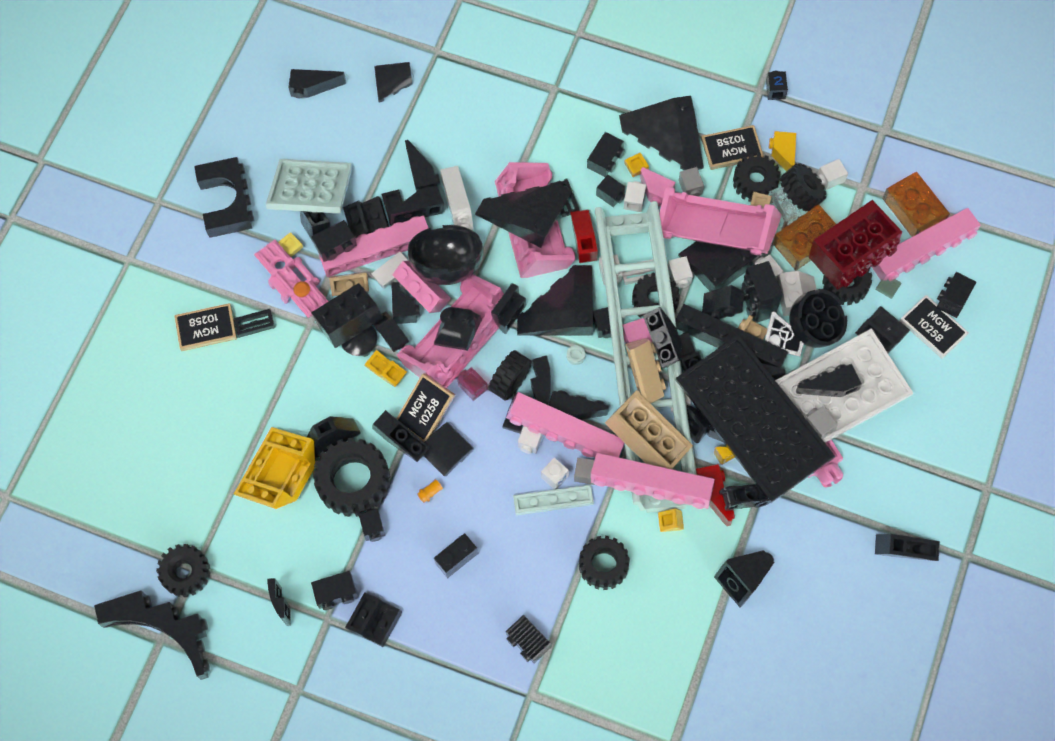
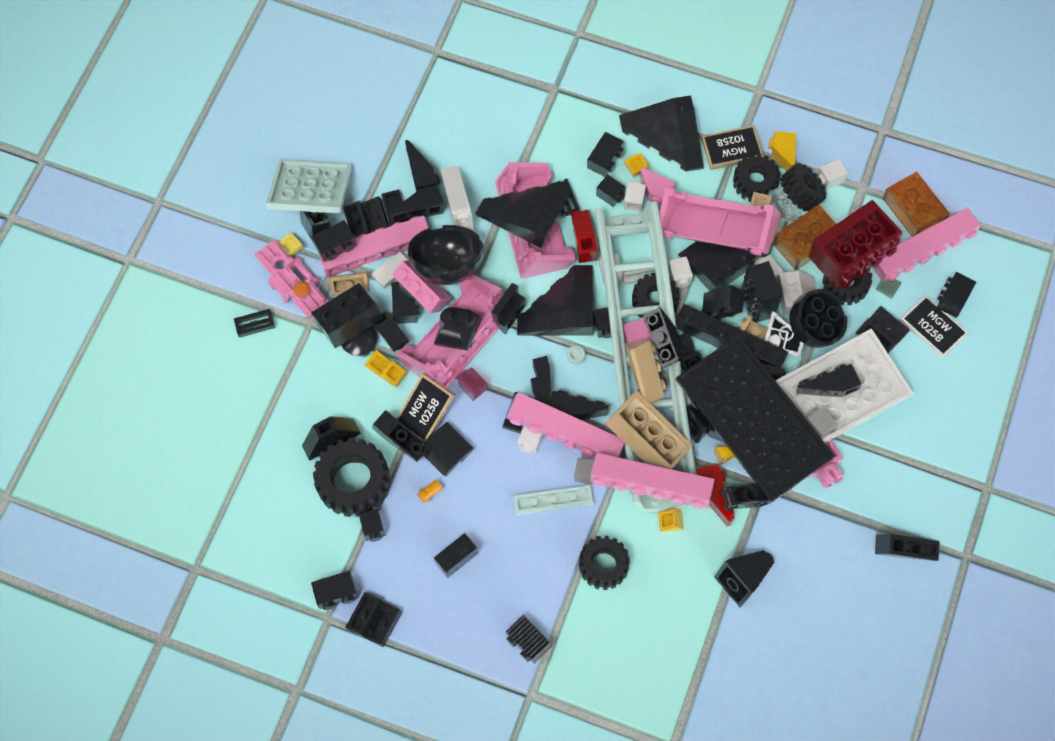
black arch [94,590,210,680] -> none
black tyre [156,544,211,597] -> none
black tile [174,303,237,352] -> none
black arch [194,157,255,238] -> none
yellow slope [233,427,315,509] -> none
black slope [267,578,291,626] -> none
black slope [288,69,346,99] -> none
black slope [374,62,412,102] -> none
black tyre [488,350,532,401] -> none
white brick [541,458,569,489] -> none
light grey brick [678,167,704,196] -> none
black brick [766,70,788,100] -> none

